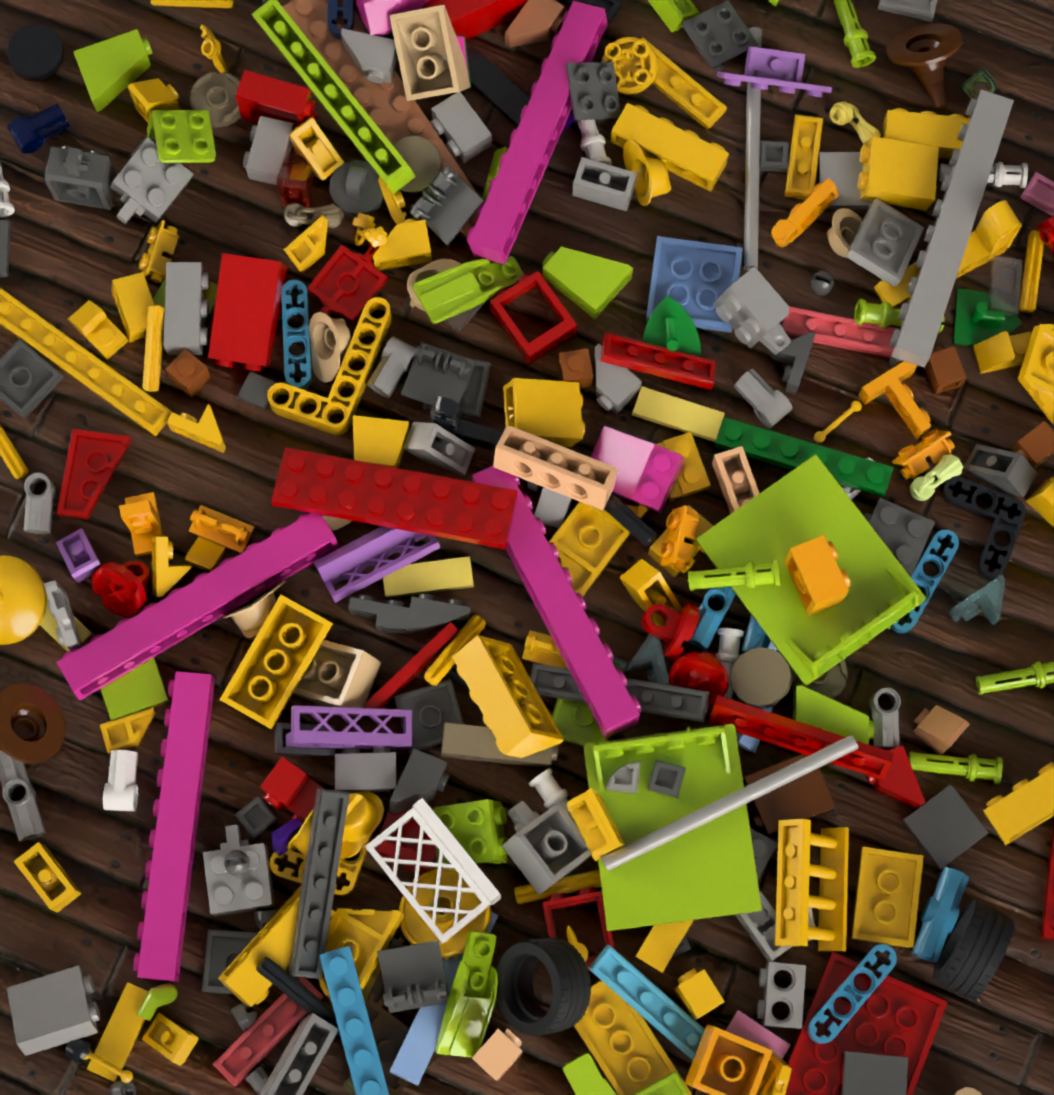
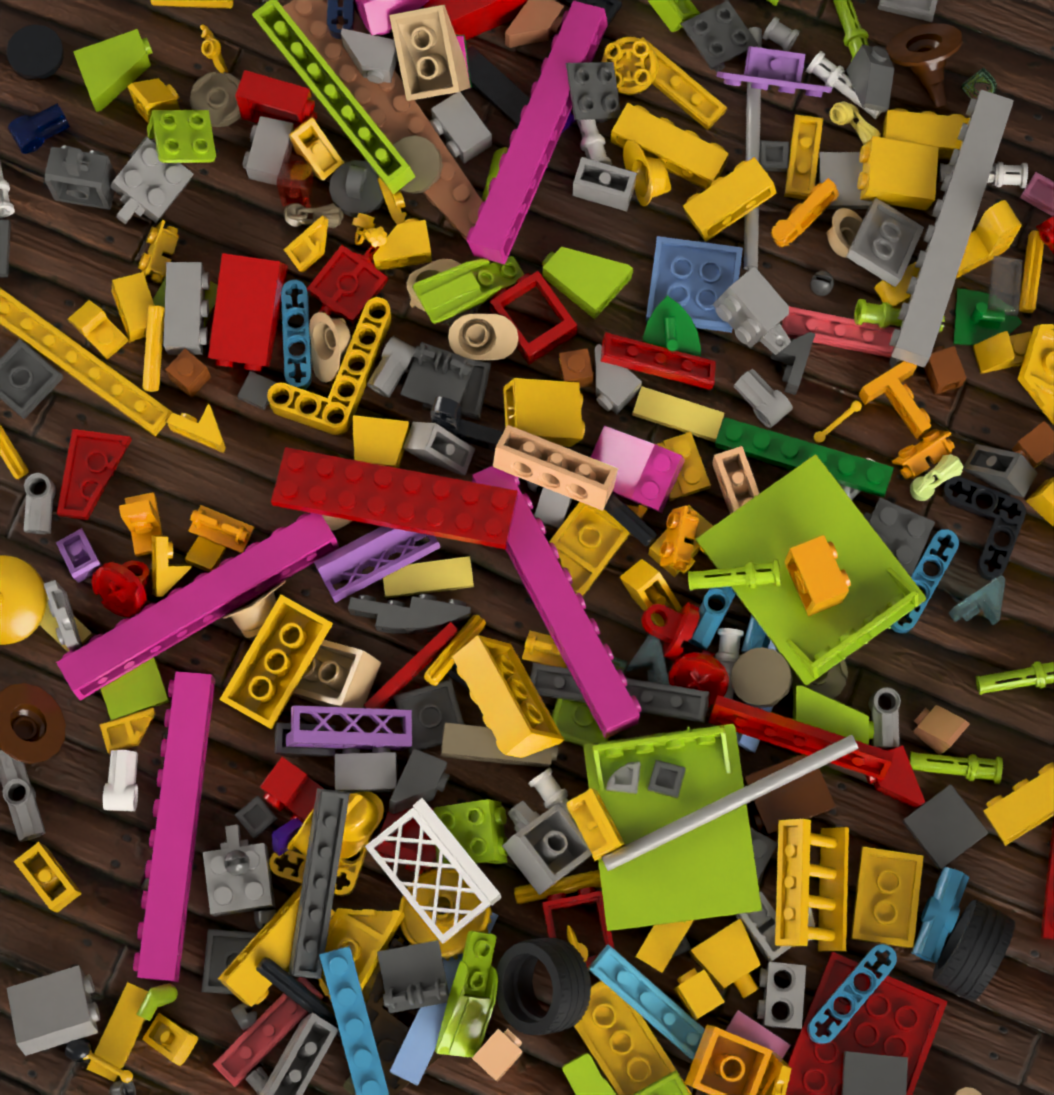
dark grey hinge [410,165,484,245] -> none
none -> tan piece [448,314,519,360]
none -> yellow brick [683,157,777,242]
none -> yellow torso [689,919,760,999]
none -> light grey bush [762,16,800,52]
none -> white pin [806,51,882,119]
none -> dark grey slope [846,44,894,113]

